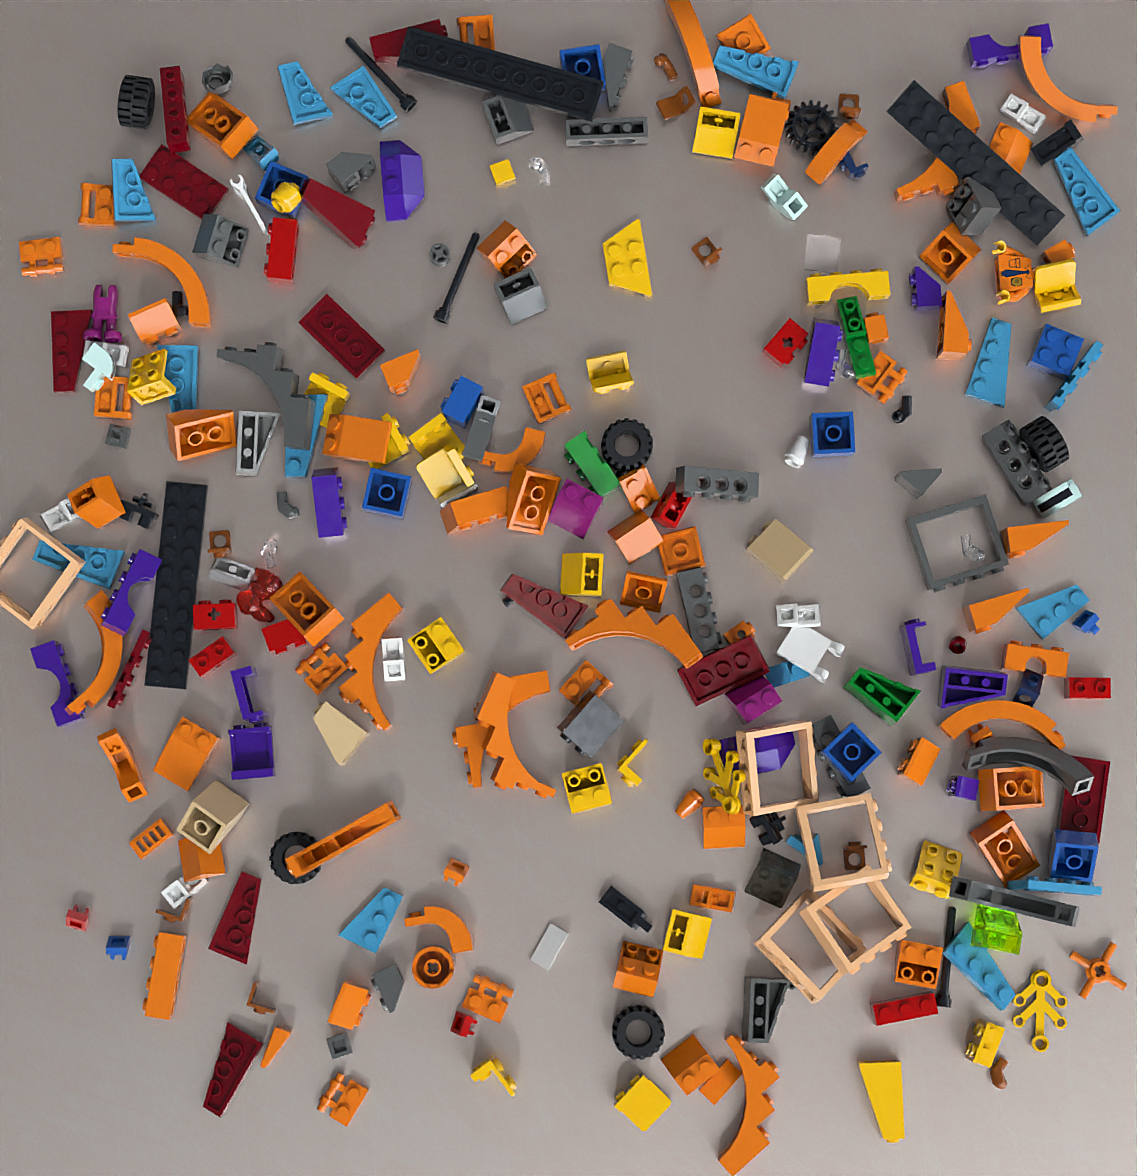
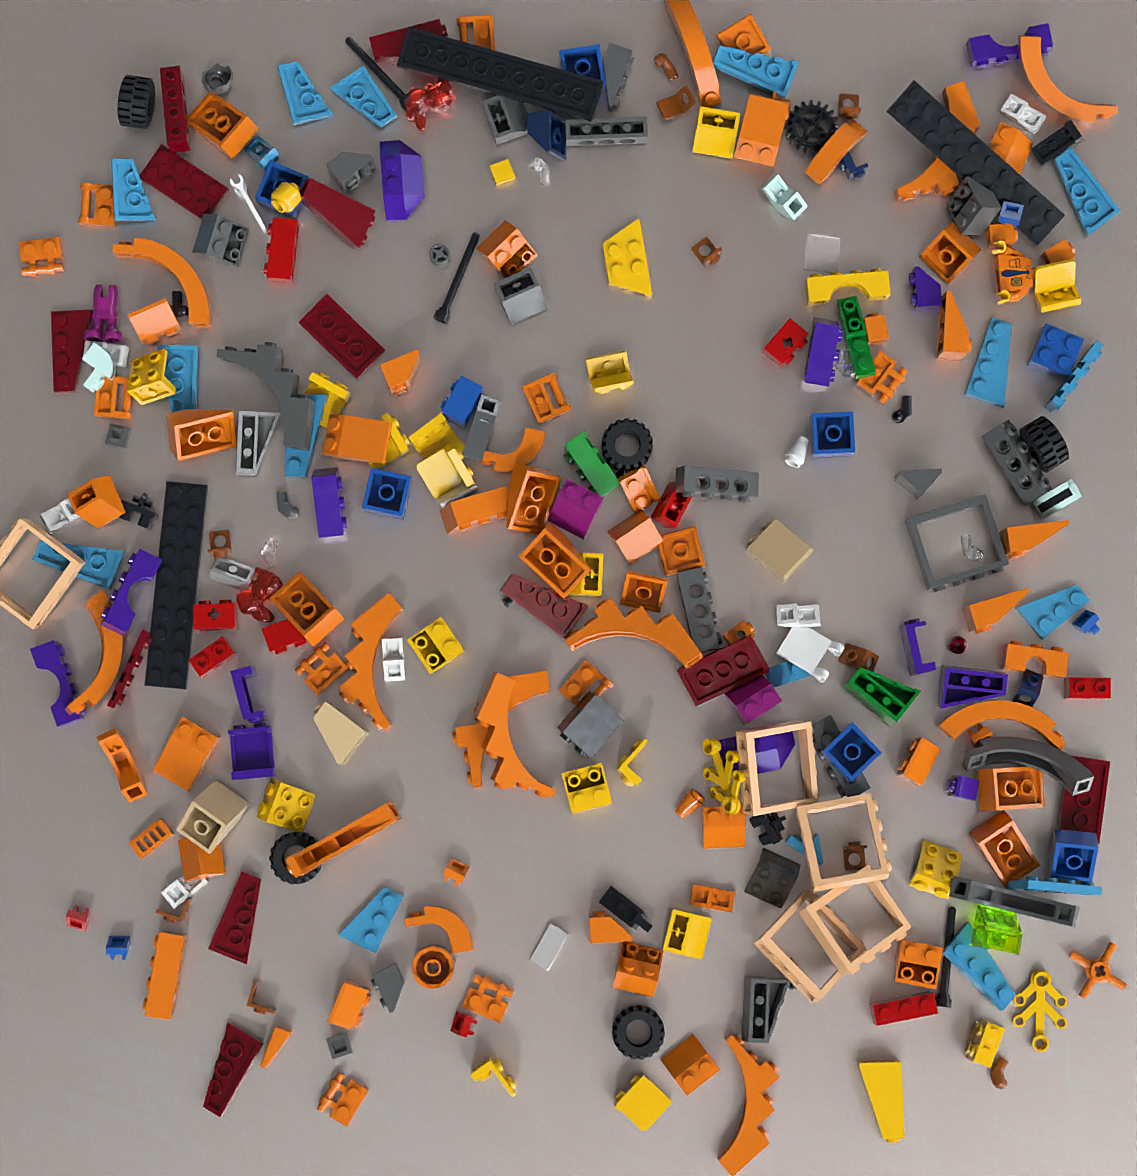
orange slope [699,1059,742,1105] -> none
none -> yellow bracket [257,778,315,832]
none -> clear red animal [405,79,455,131]
none -> orange slope [519,522,591,599]
none -> dark blue slope [525,110,567,161]
none -> orange slope [589,911,633,943]
none -> dark orange bracket [839,643,879,672]
none -> orange brick [985,223,1018,249]
none -> blue tile [999,201,1024,227]

